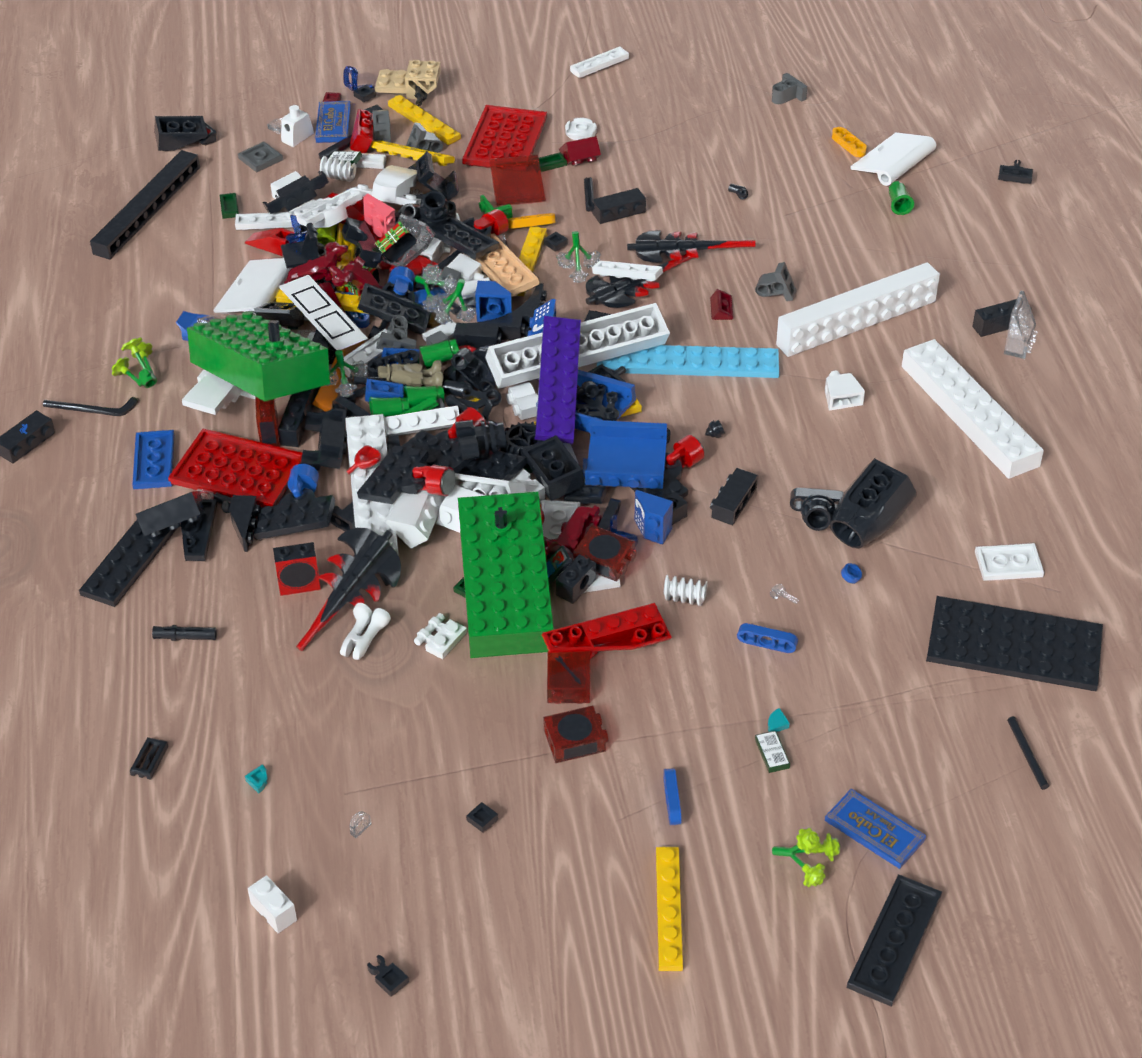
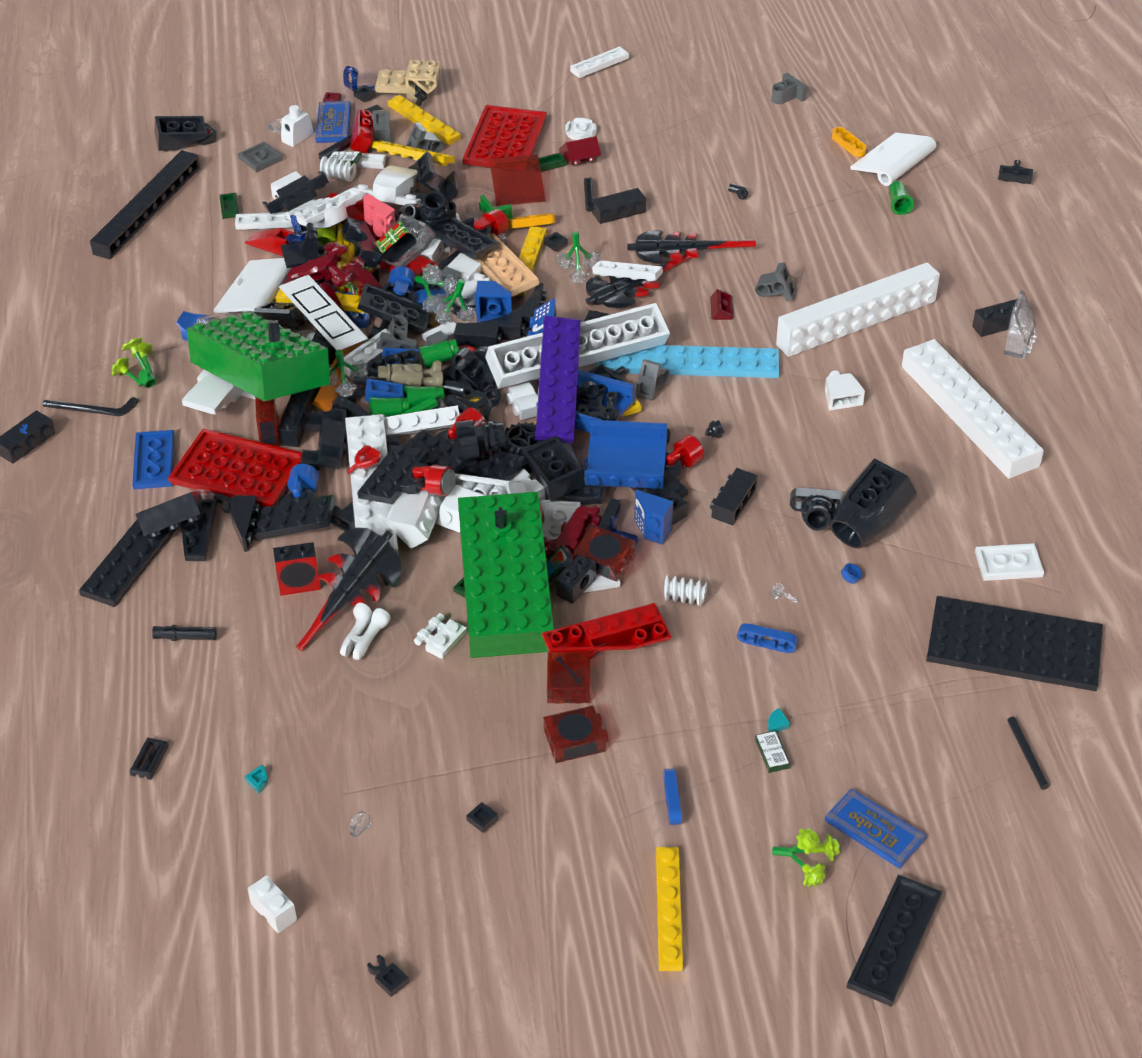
none -> dark grey tile [635,359,669,400]

